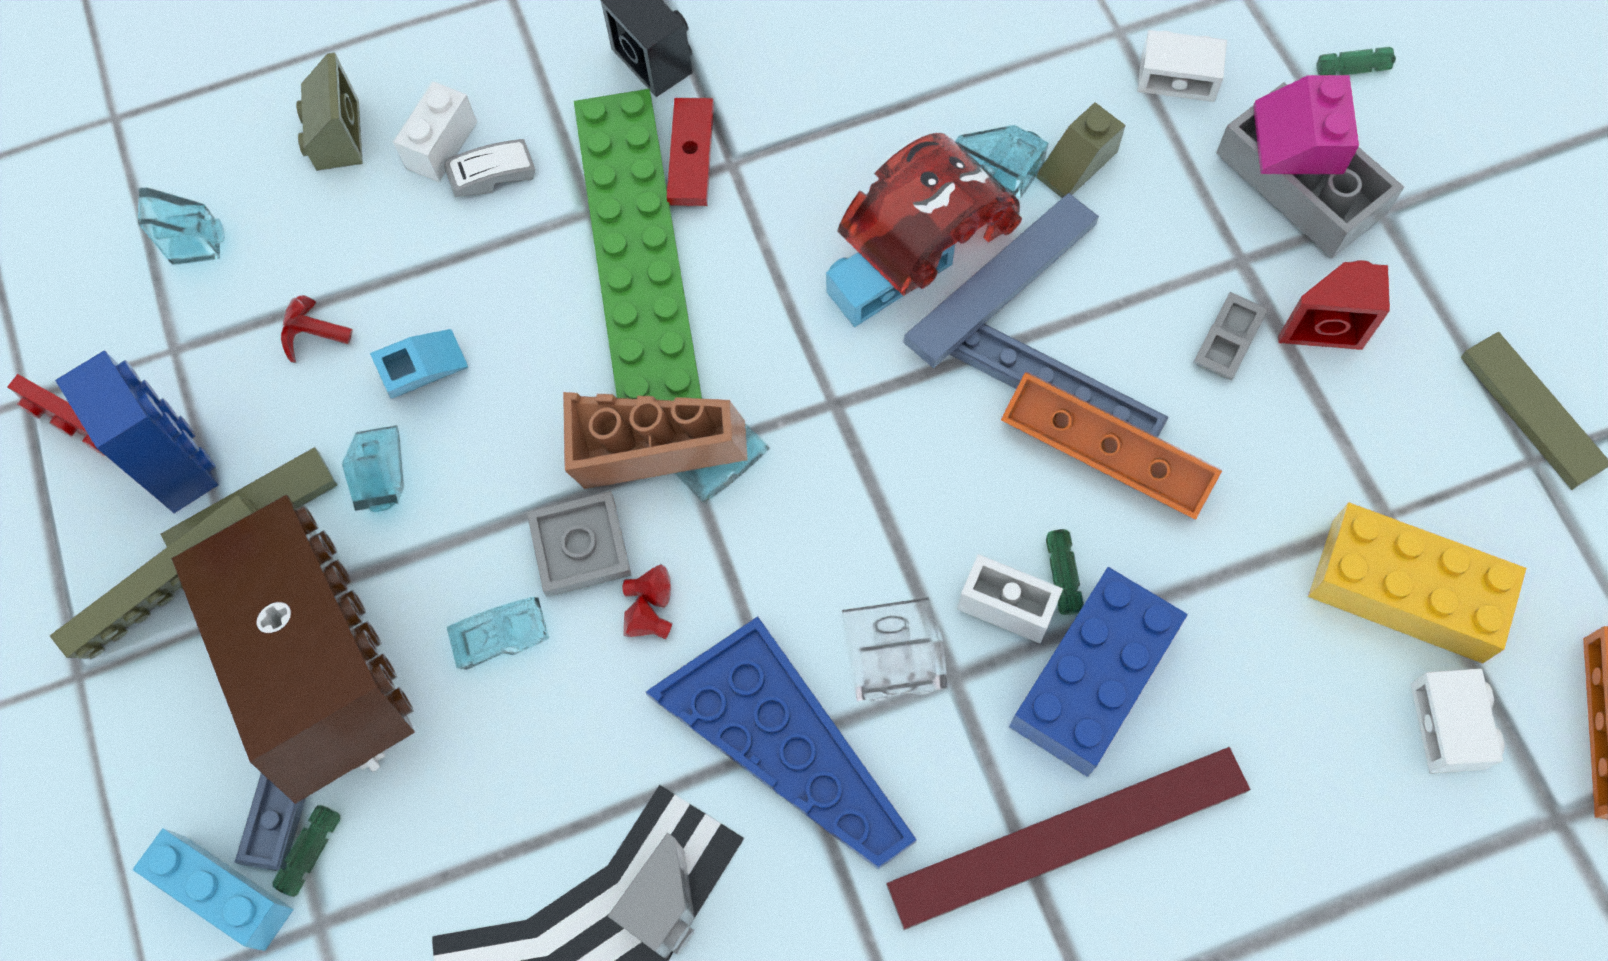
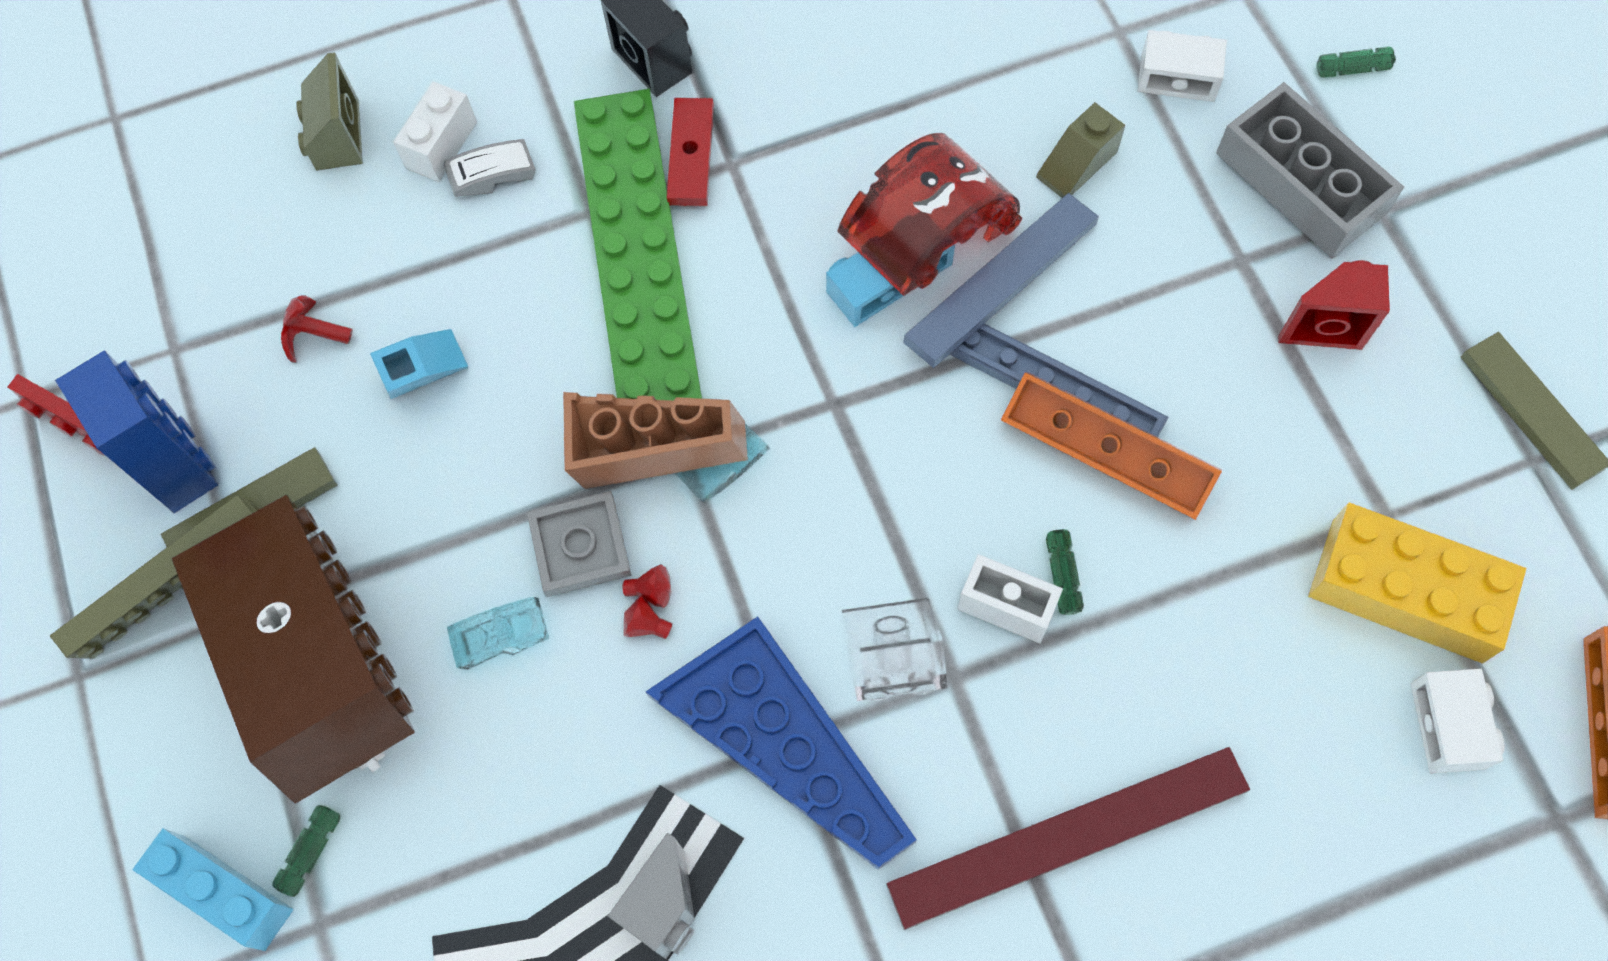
clear light blue slope [138,187,225,265] -> none
sand blue tile [234,773,306,872] -> none
clear light blue slope [342,425,404,512] -> none
clear light blue slope [953,125,1049,199] -> none
blue brick [1009,567,1188,777] -> none
light grey slope [1193,292,1268,380] -> none
dark pink slope [1253,75,1359,174] -> none

